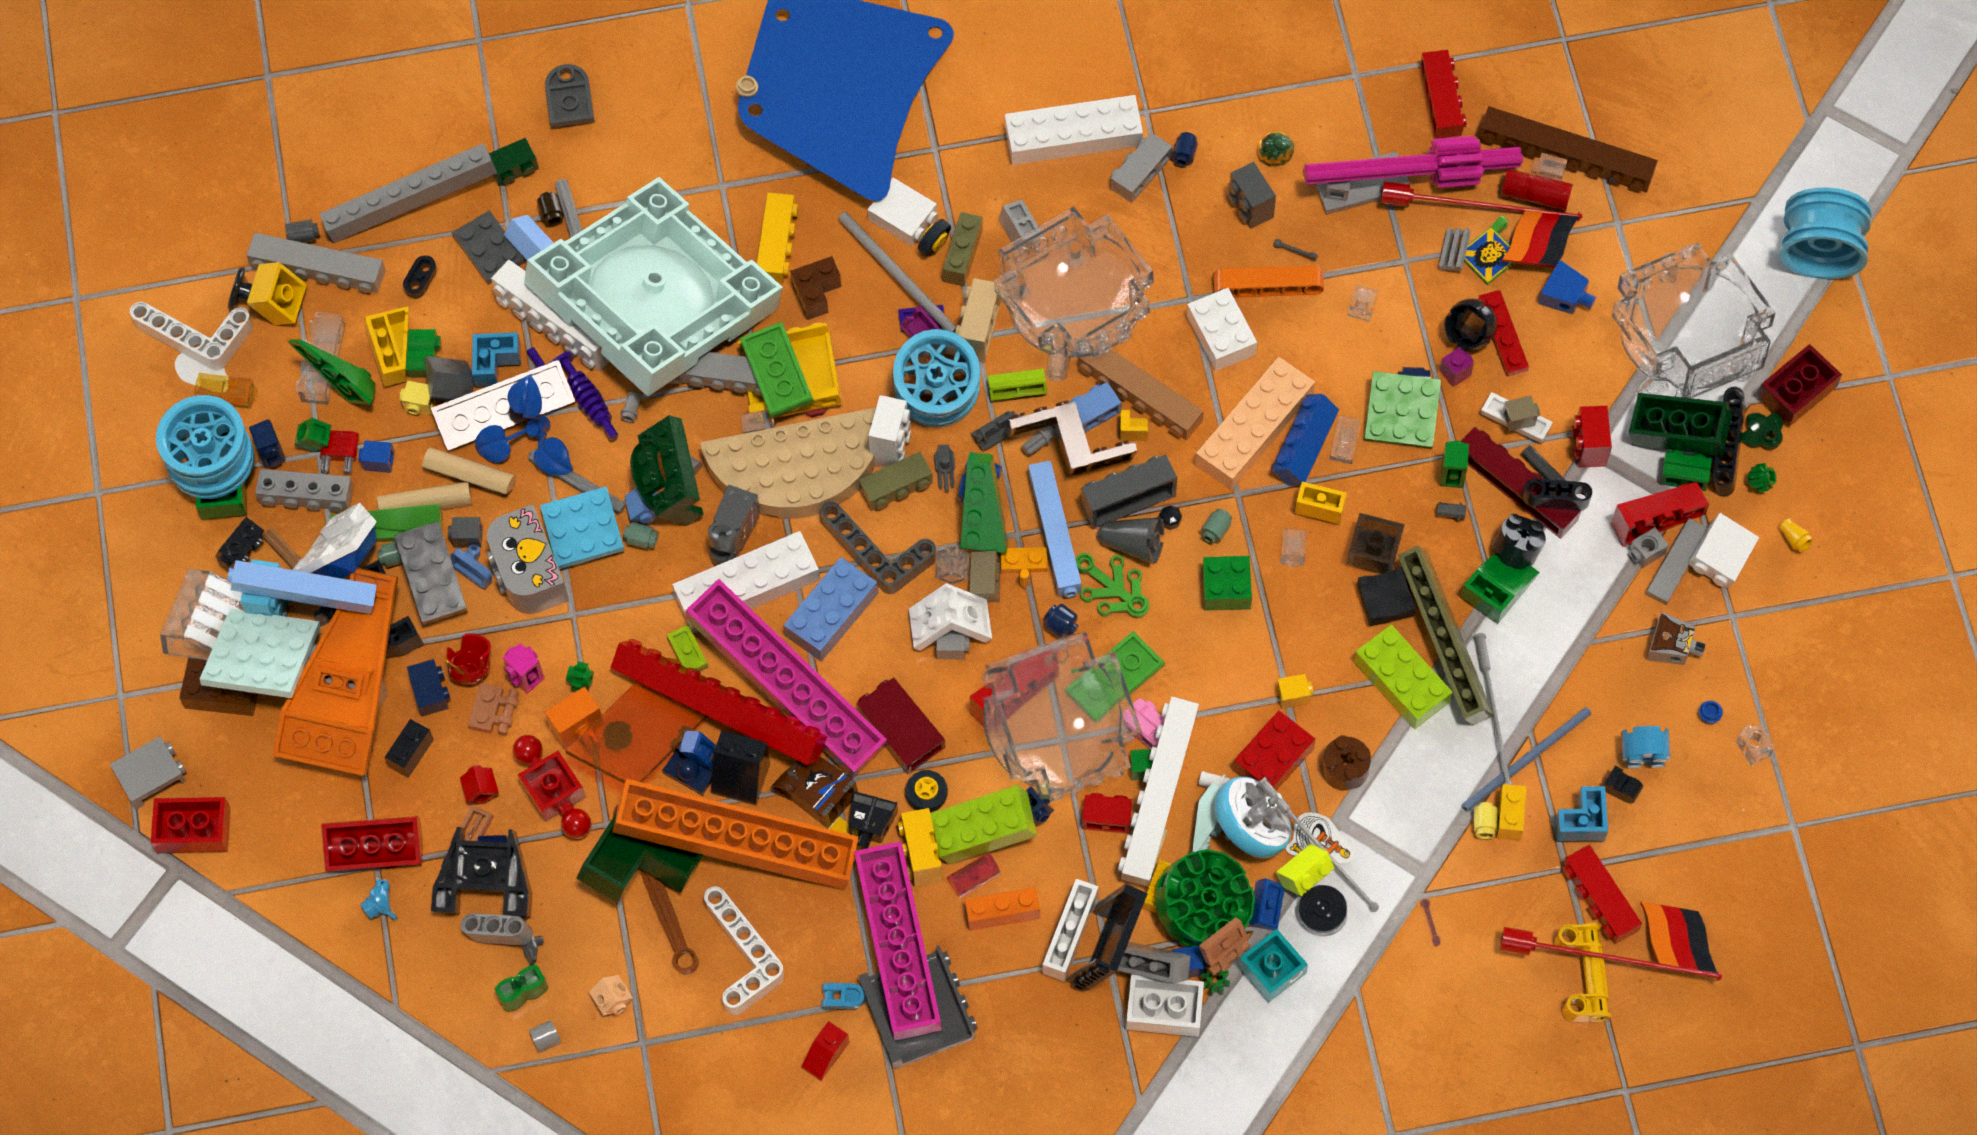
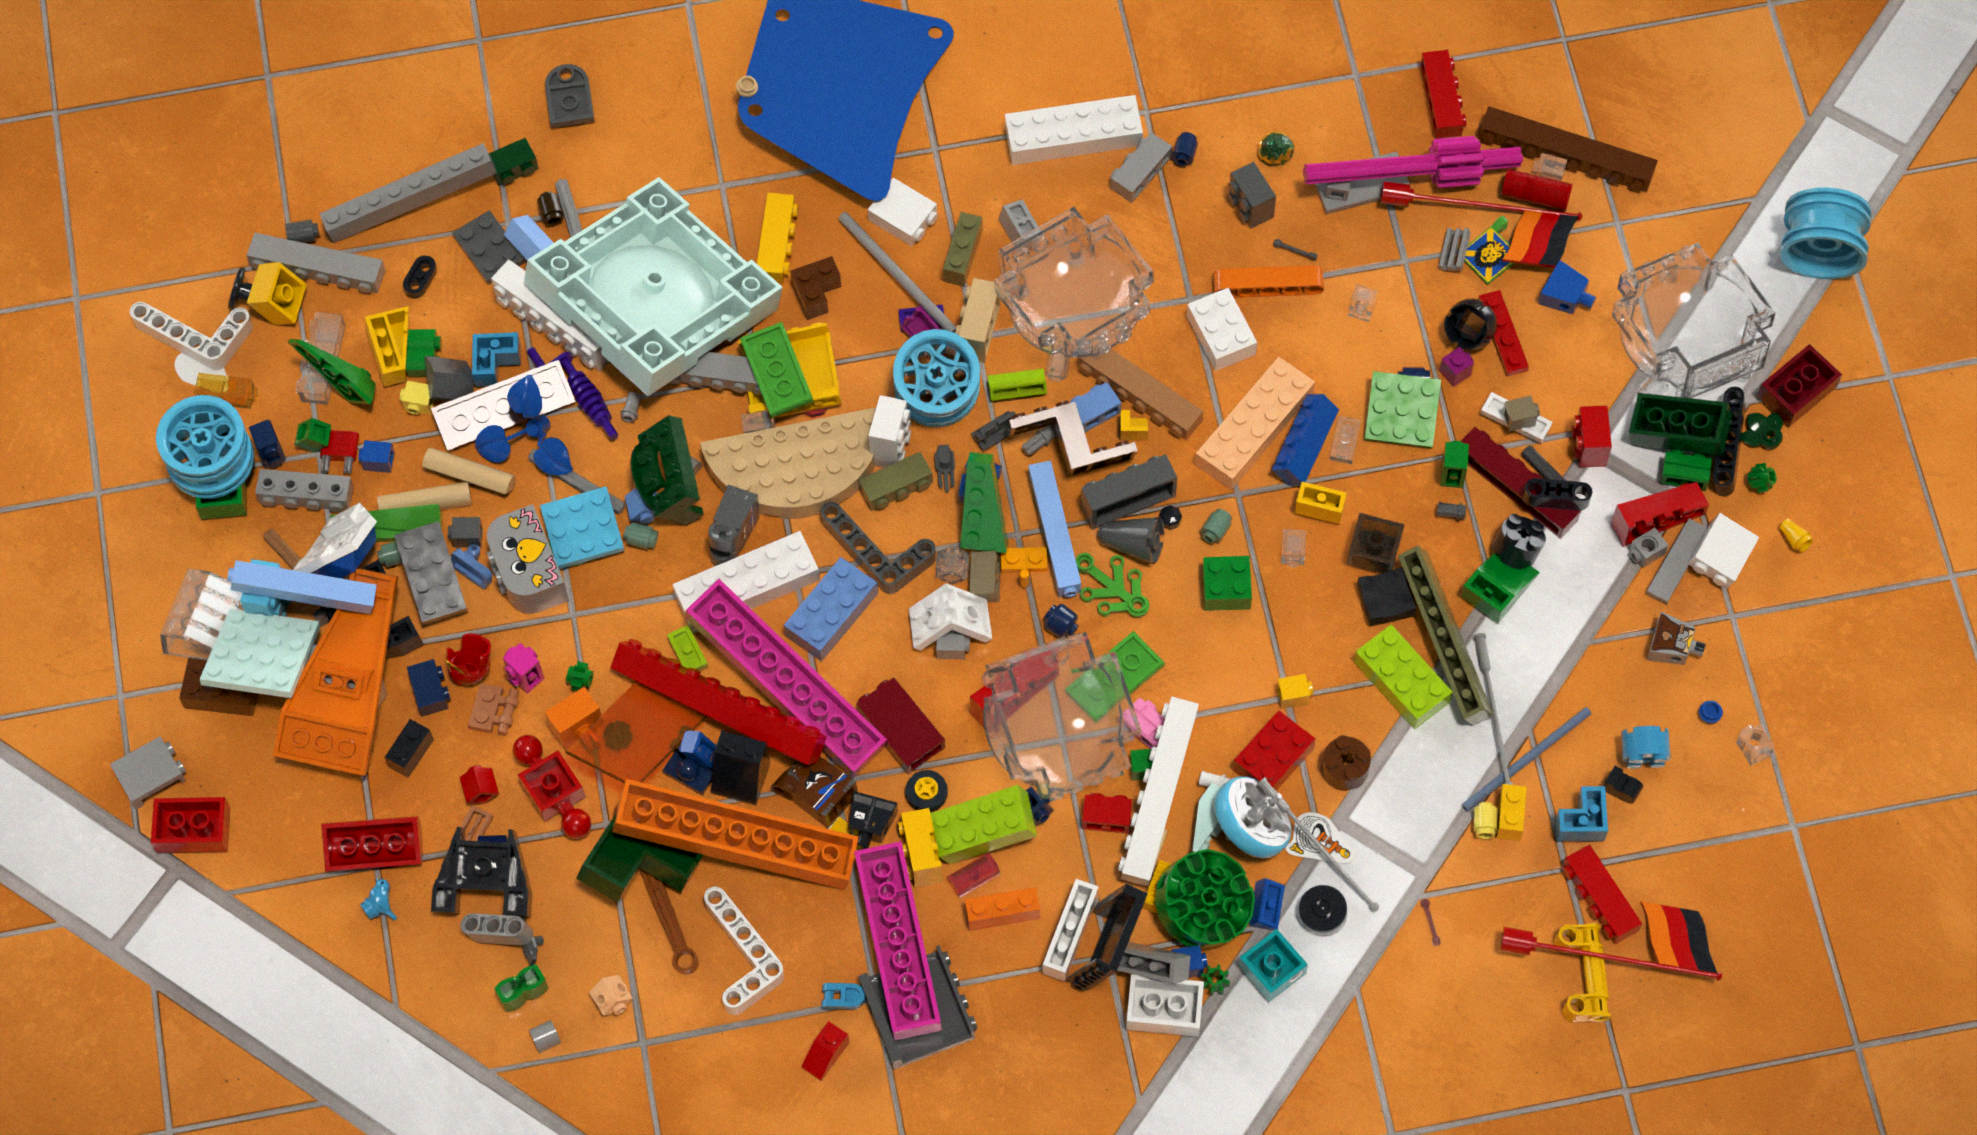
black brick [215,517,265,569] -> none
black wheel [918,219,951,256] -> none
nougat plate [1199,917,1250,976] -> none
neon yellow brick [1276,844,1334,896] -> none

